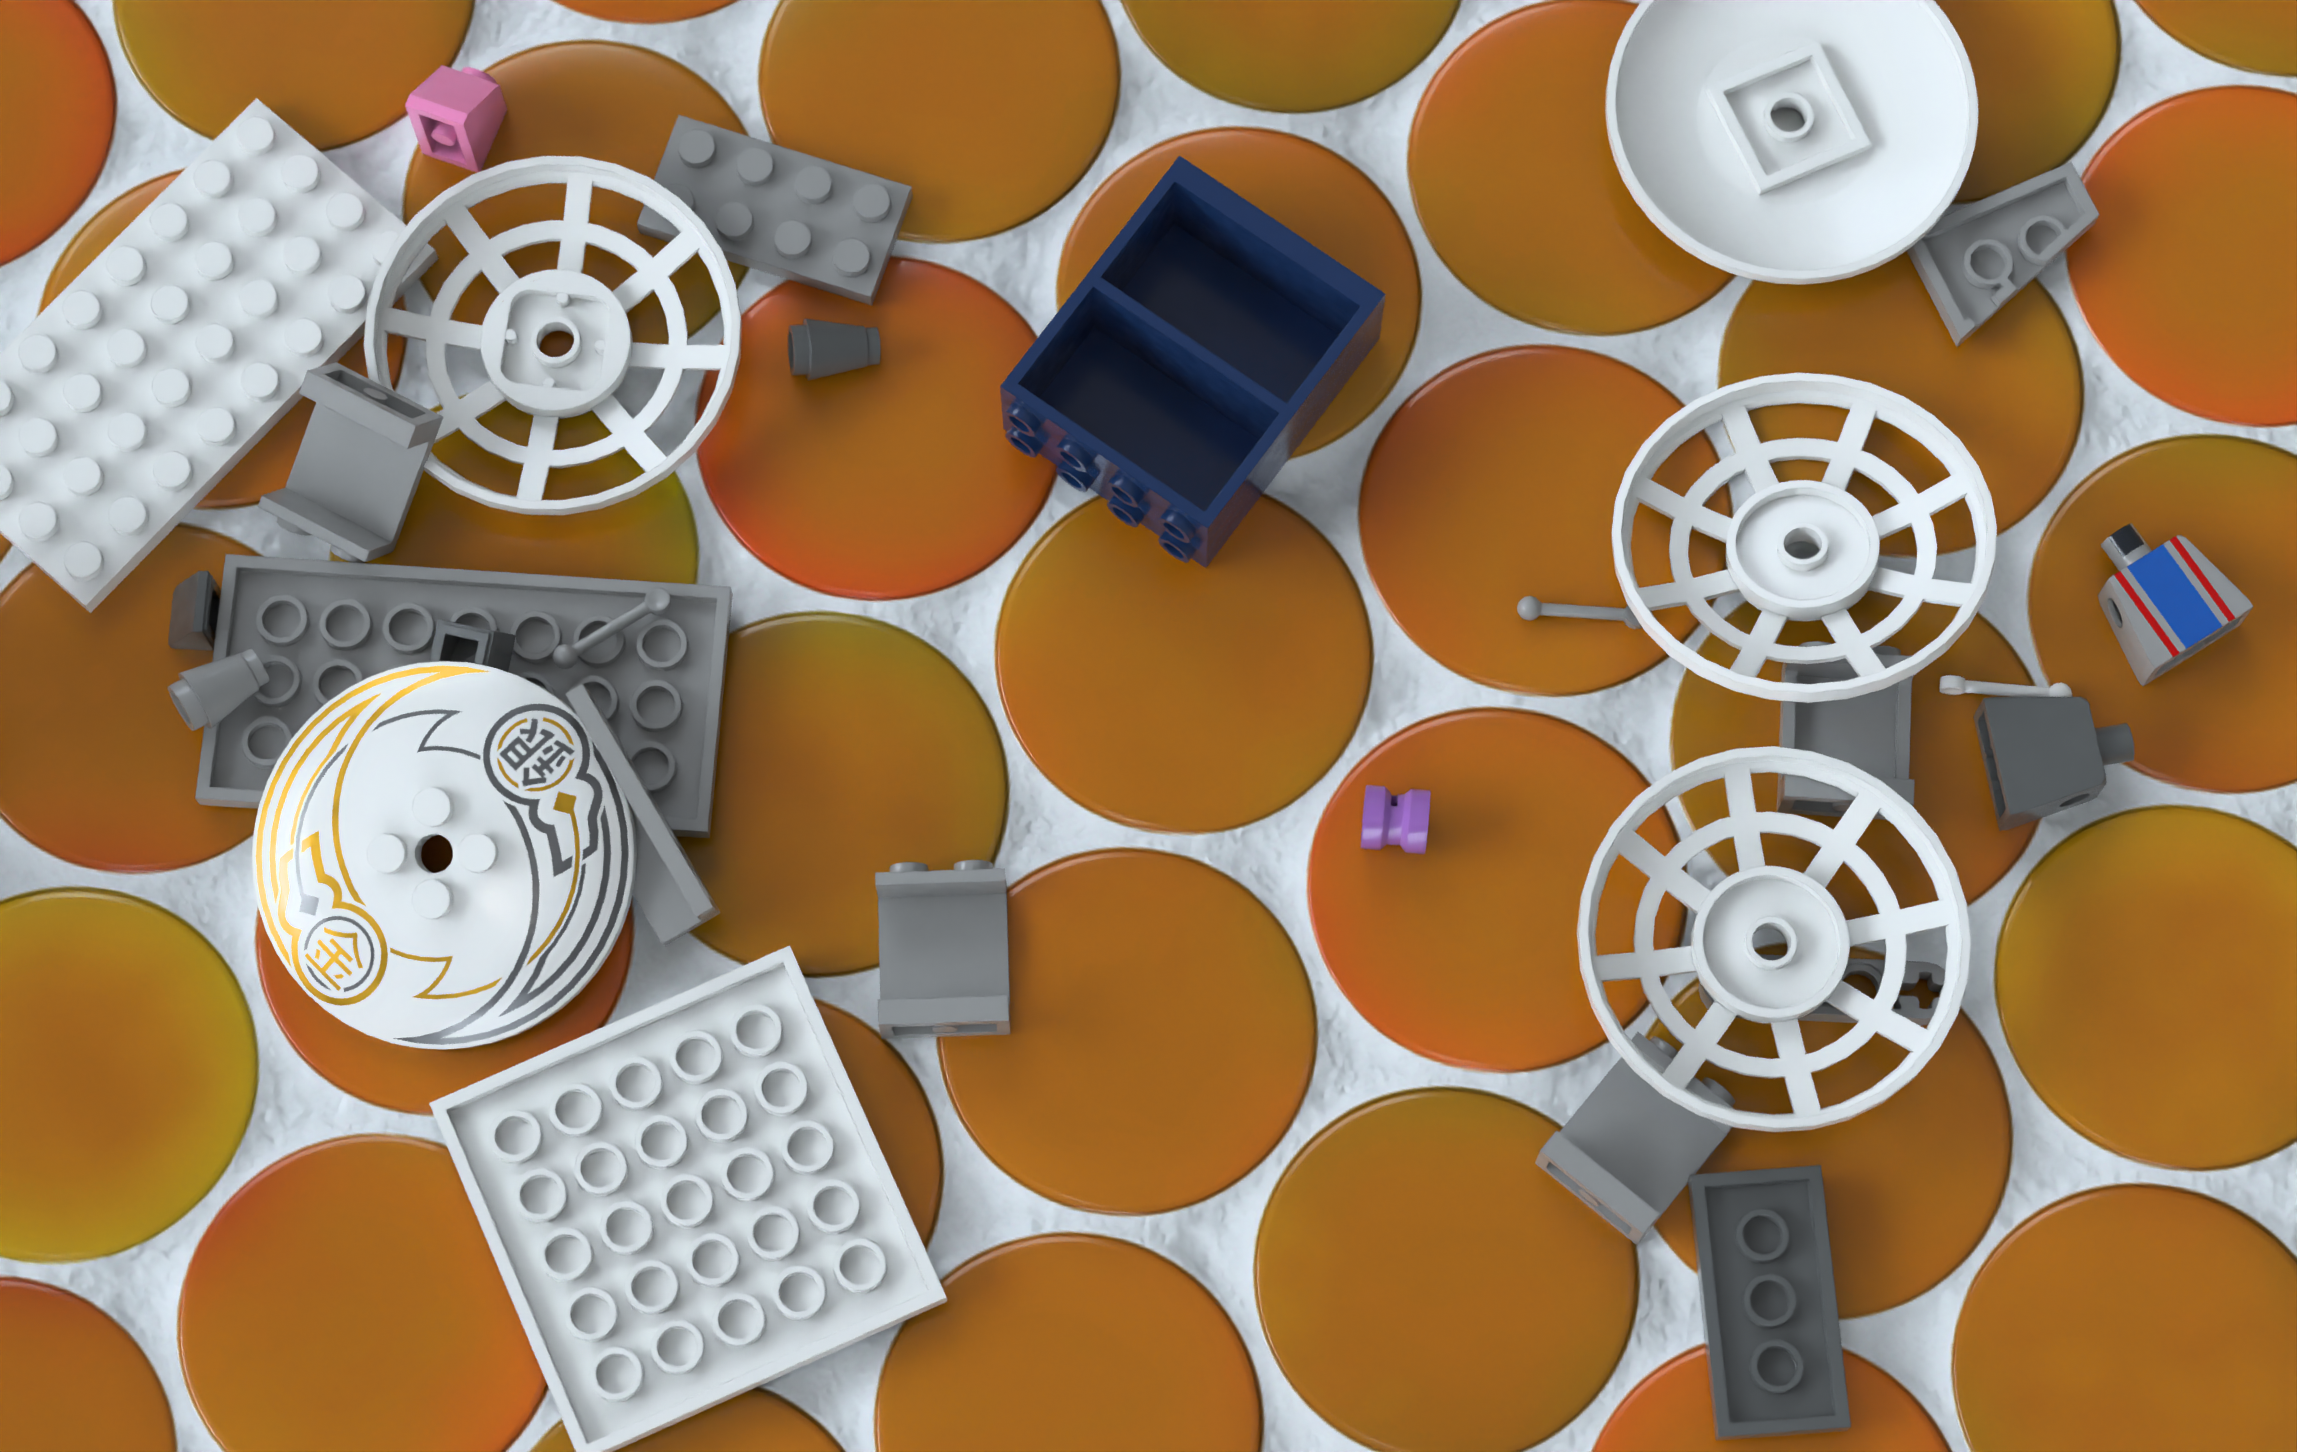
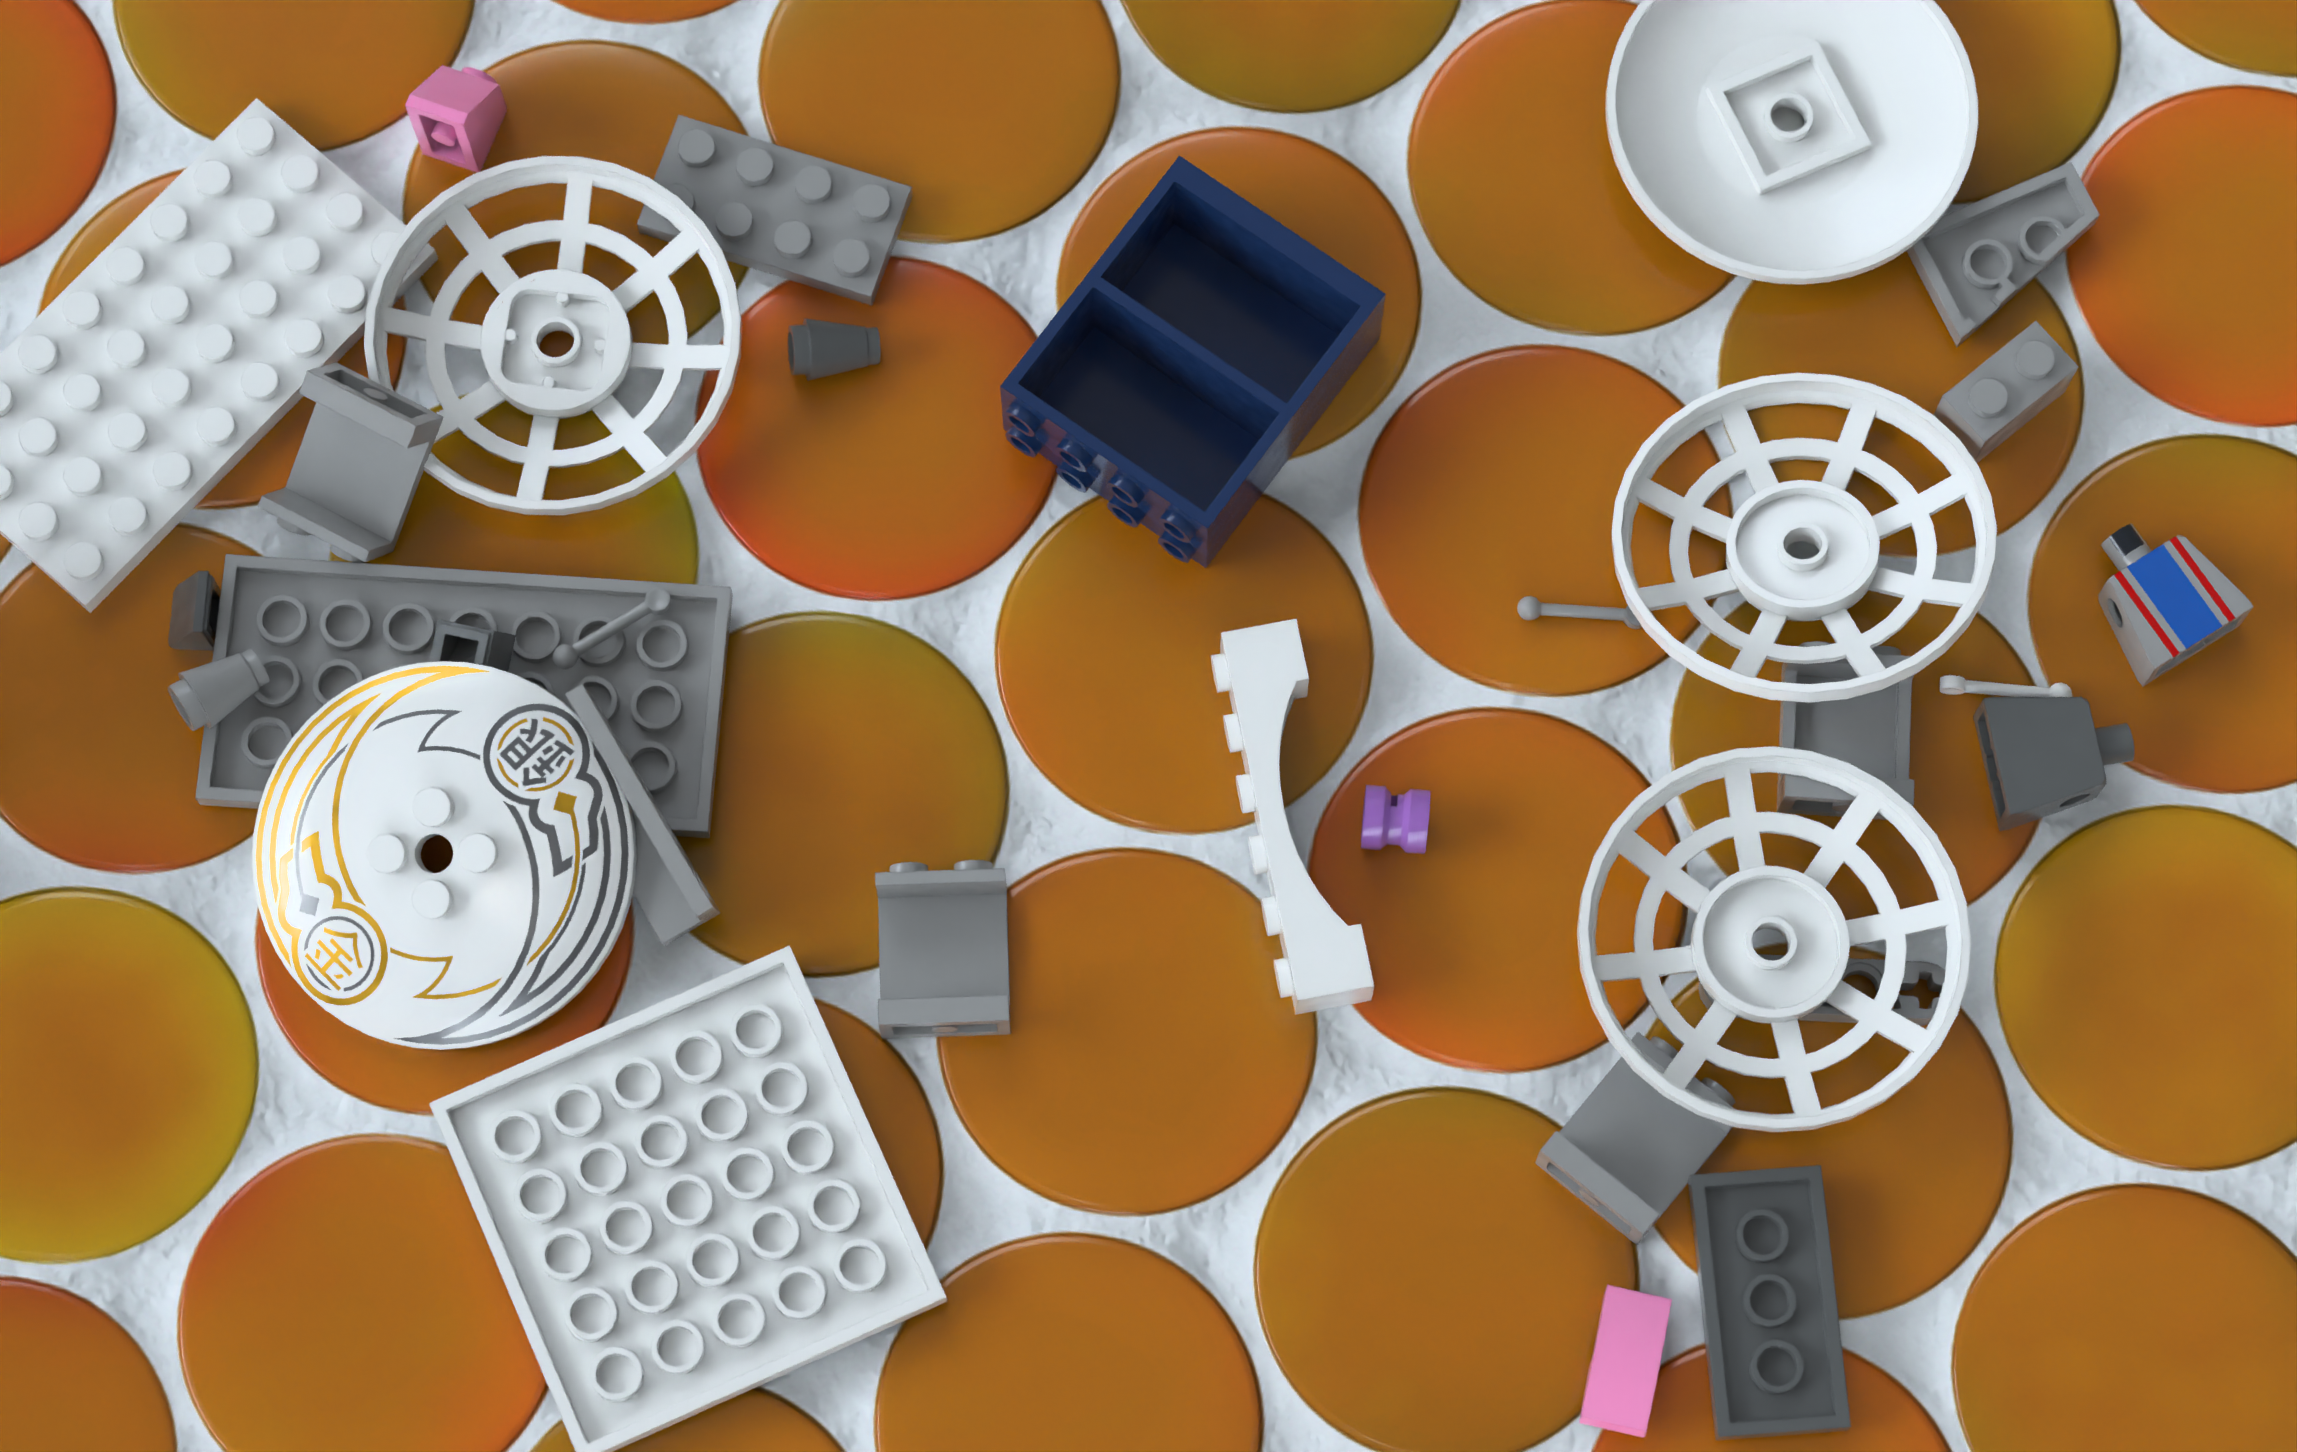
none -> white arch [1211,619,1374,1015]
none -> bright pink slope [1579,1285,1672,1438]
none -> light grey piece [1934,321,2078,463]

